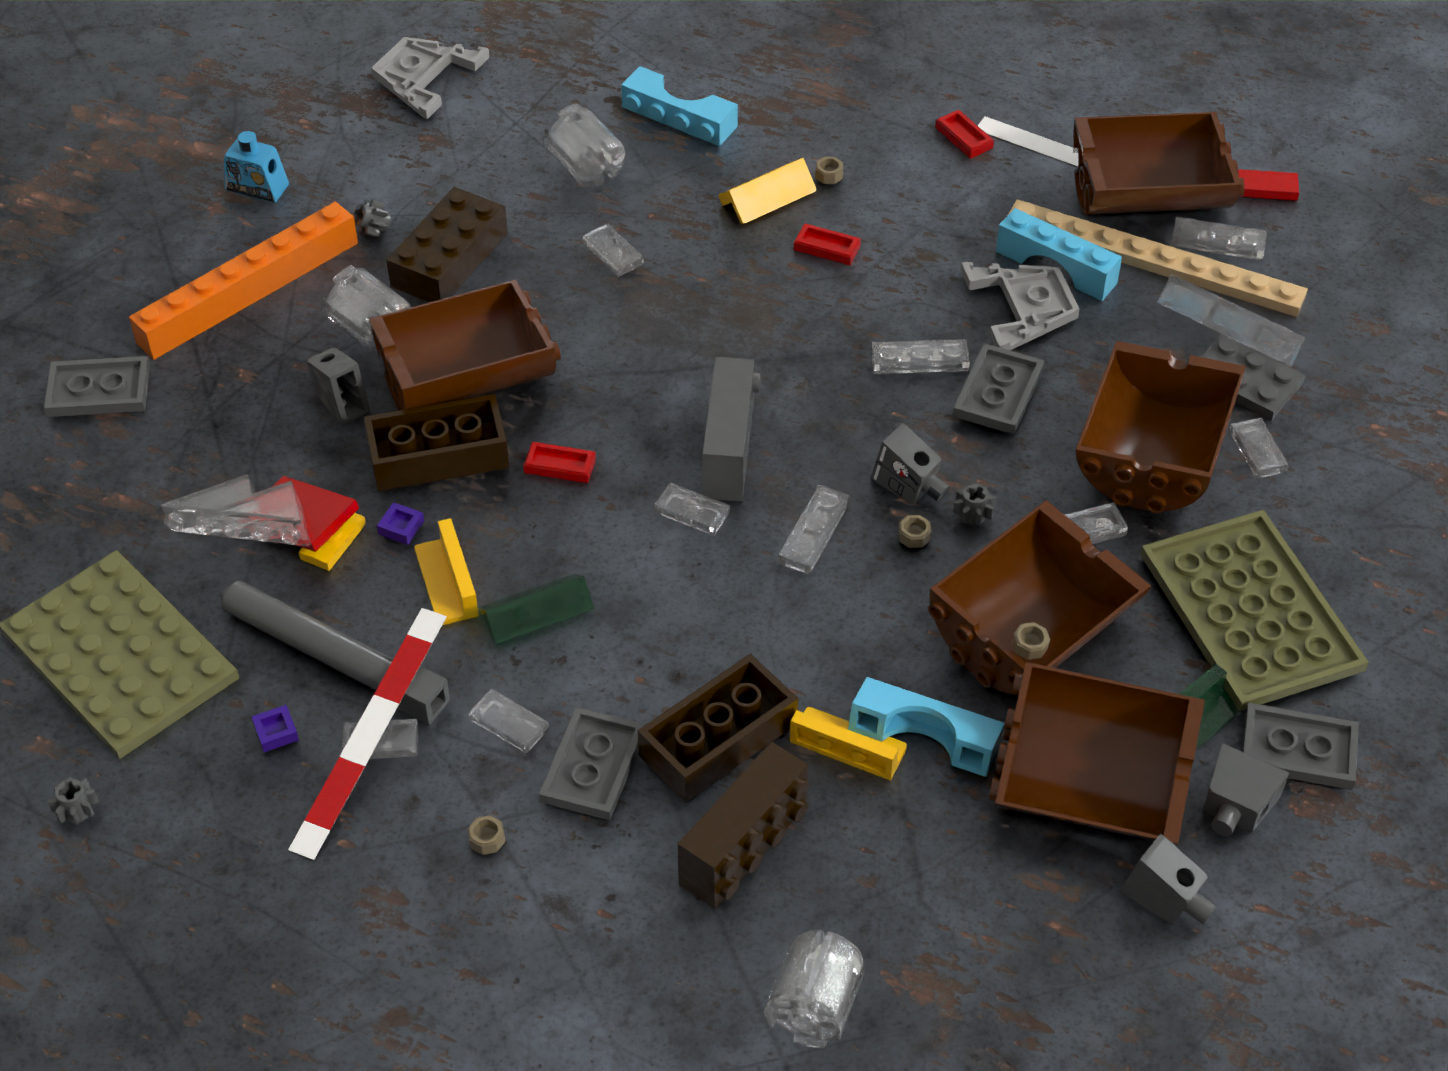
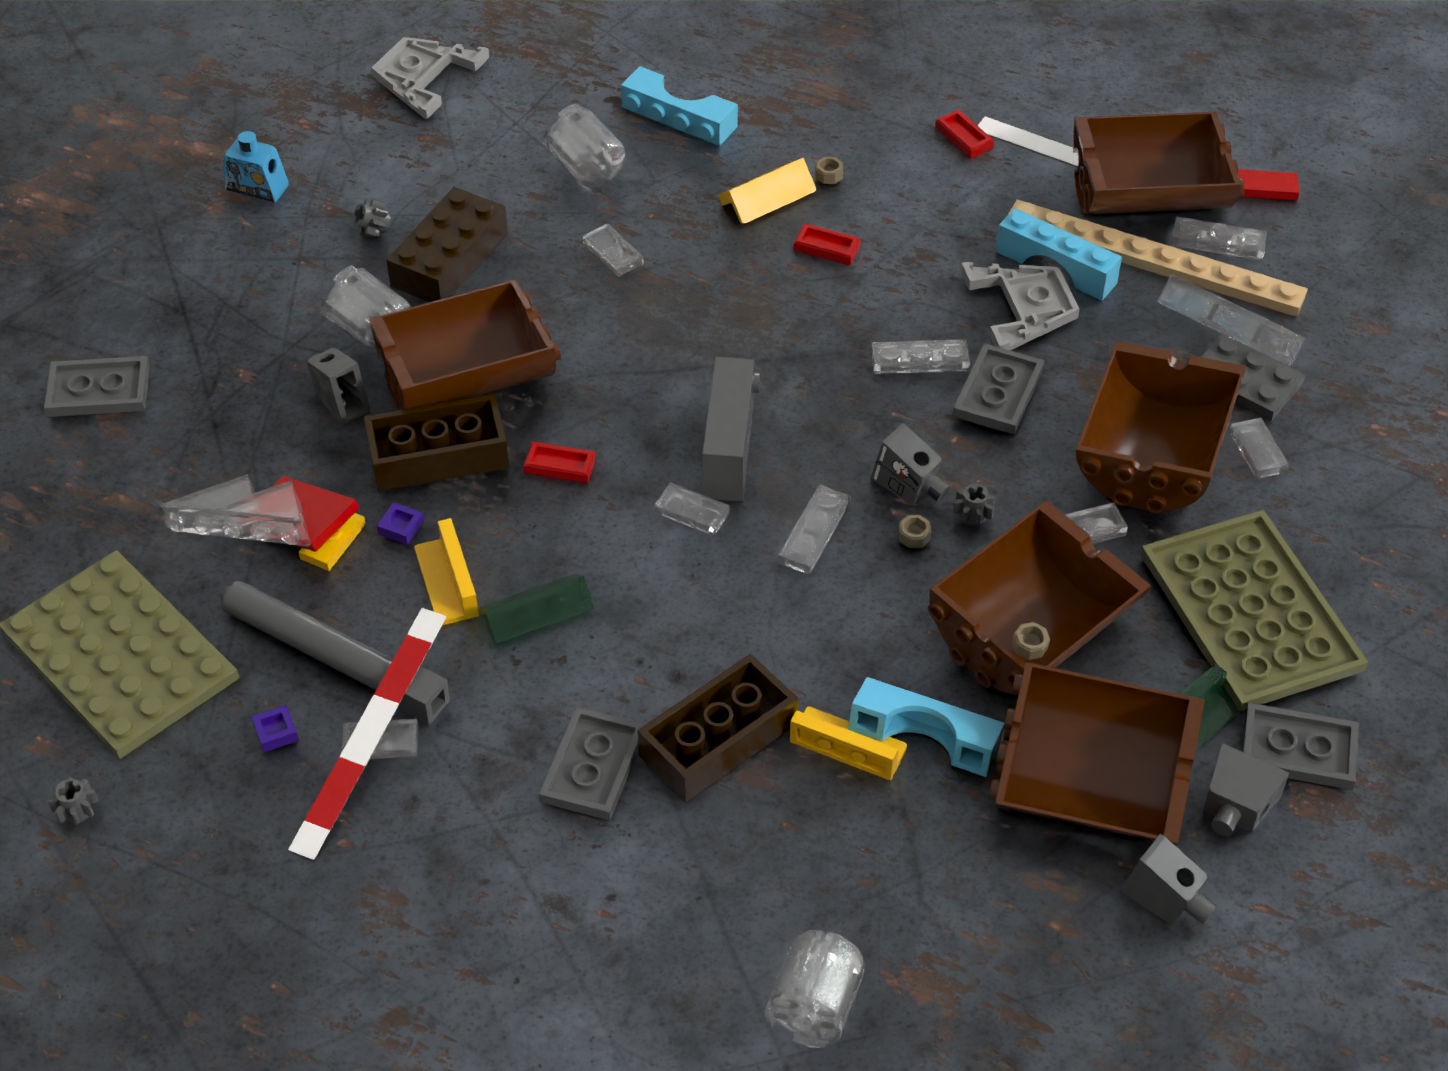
orange brick [129,201,358,360] -> none
dark tan tile [467,815,505,855] -> none
clear plate [469,688,549,754] -> none
dark brown brick [677,742,809,909] -> none

